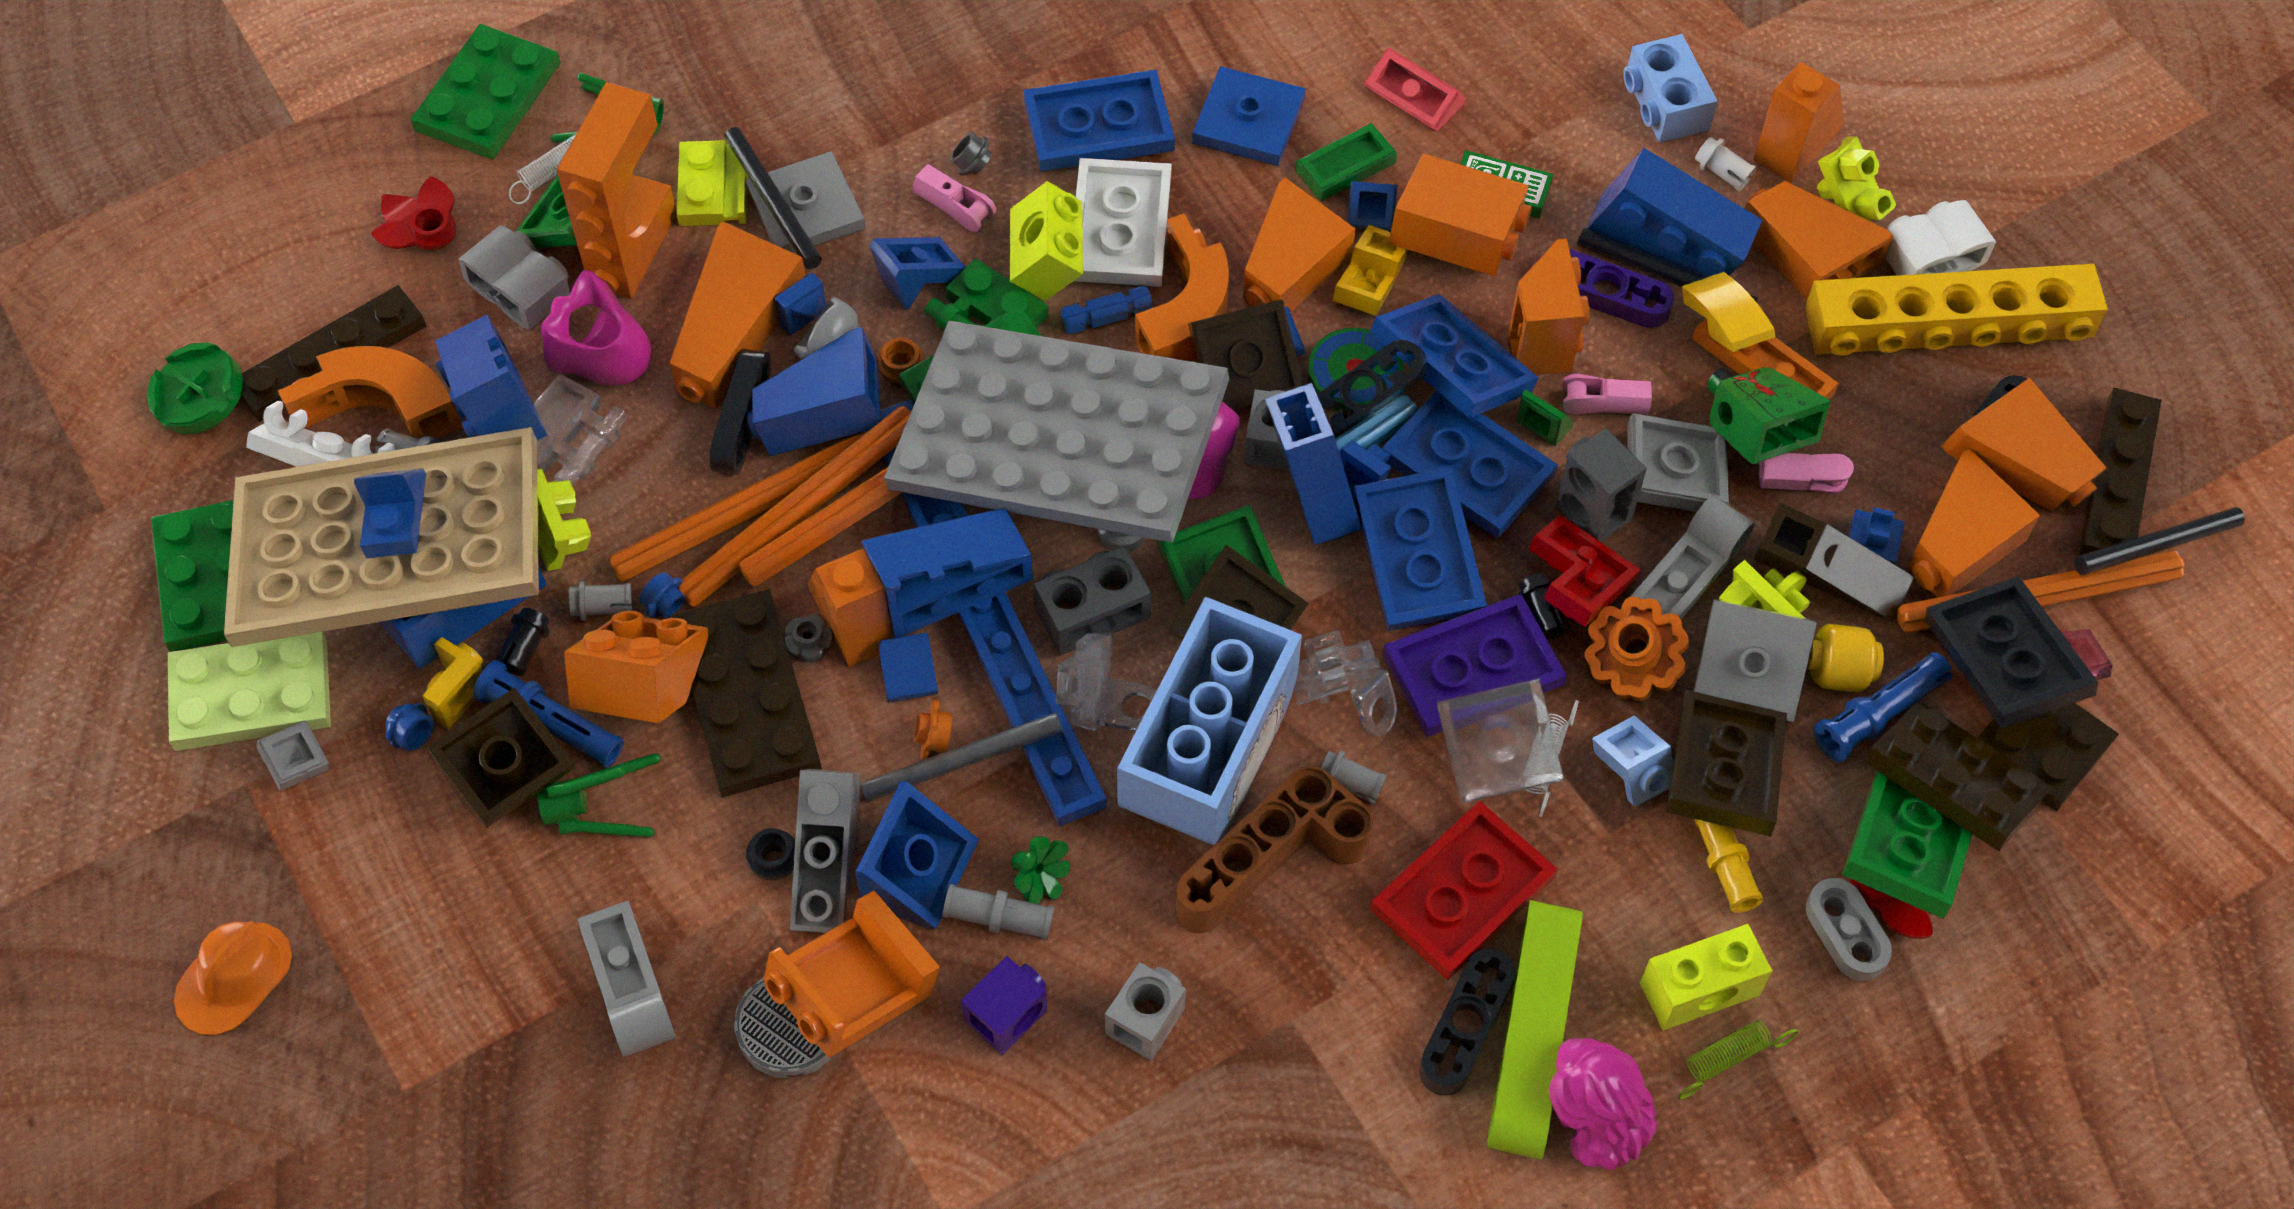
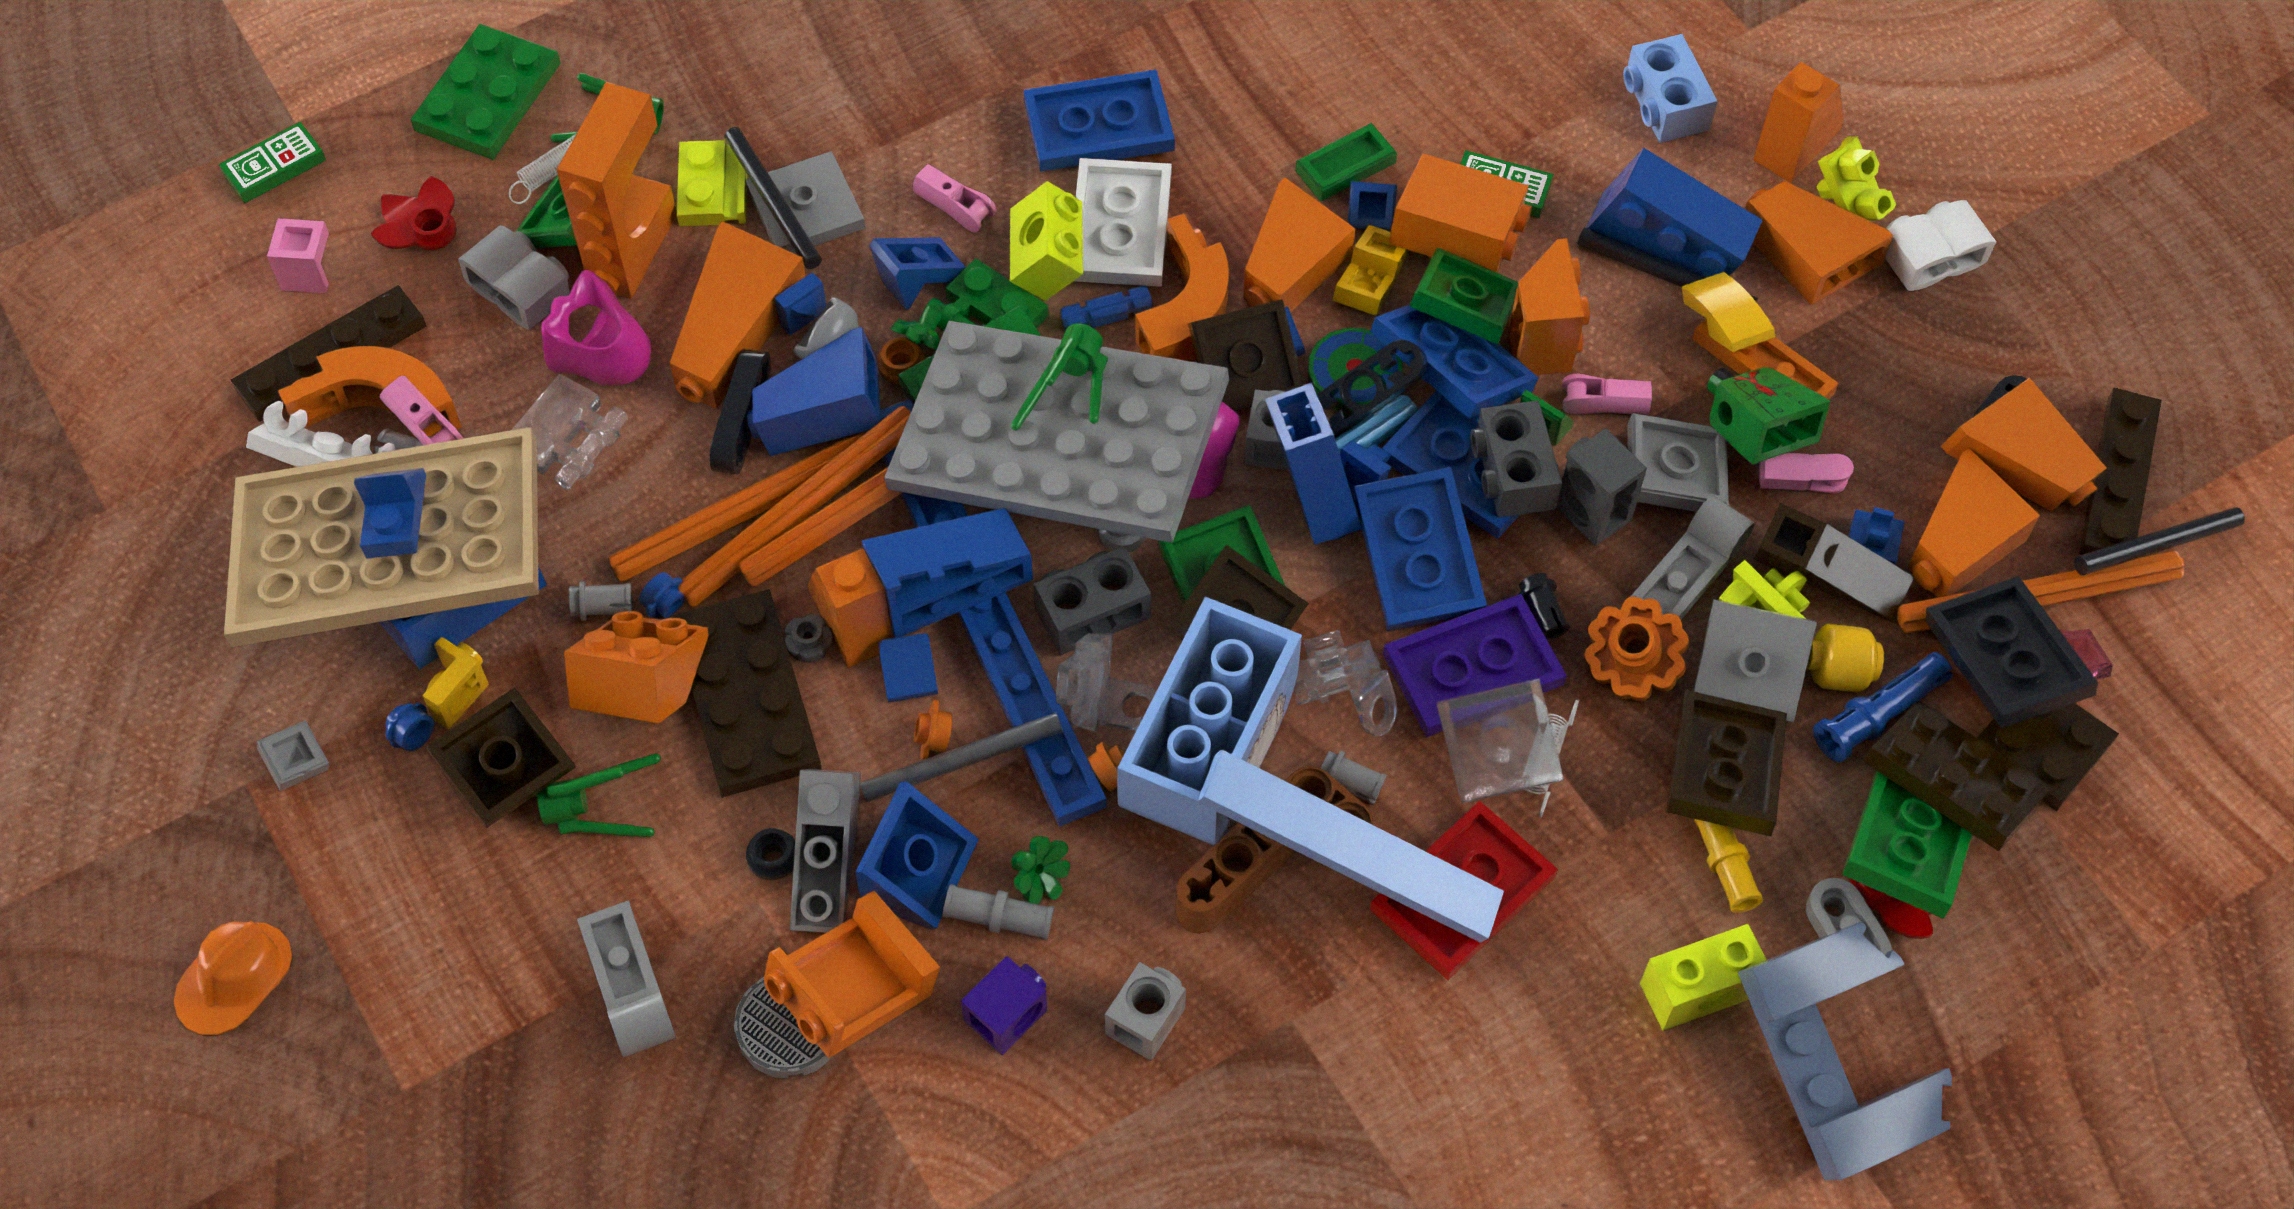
green tile [146,342,244,435] -> none
green plate [151,500,234,652] -> none
yellowish green plate [168,632,331,751] -> none
blue wedge [435,315,548,440] -> none
blue pin [472,660,624,768] -> none
black pin [494,608,550,676] -> none
neon yellow hips [537,469,591,571] -> none
dark grey plate [950,132,991,175] -> none
blue plate [1192,66,1306,166] -> none
coral slope [1364,47,1467,132] -> none
black beam [1419,949,1515,1095] -> none
lime beam [1486,900,1583,1160] -> none
red plate [1528,515,1641,627] -> none
dark pink hair [1549,1038,1658,1171] -> none
dark purple beam [1569,249,1674,328] -> none
light blue bracket [1592,715,1673,806] -> none
lime piece [1678,1020,1798,1100] -> none
white pin [1695,137,1757,192] -> none
yellow brick [1804,264,2108,356] -> none
none -> tile [219,122,326,204]
none -> bright pink panel [267,218,329,293]
none -> bright pink bar [380,375,464,445]
none -> green plant [890,305,943,352]
none -> green plant [1010,323,1108,431]
none -> orange plate [1088,741,1125,792]
none -> light blue tile [1197,750,1504,943]
none -> green plate [1409,248,1518,344]
none -> dark grey brick [1470,400,1562,518]
none -> sand blue wedge [1738,922,1952,1180]

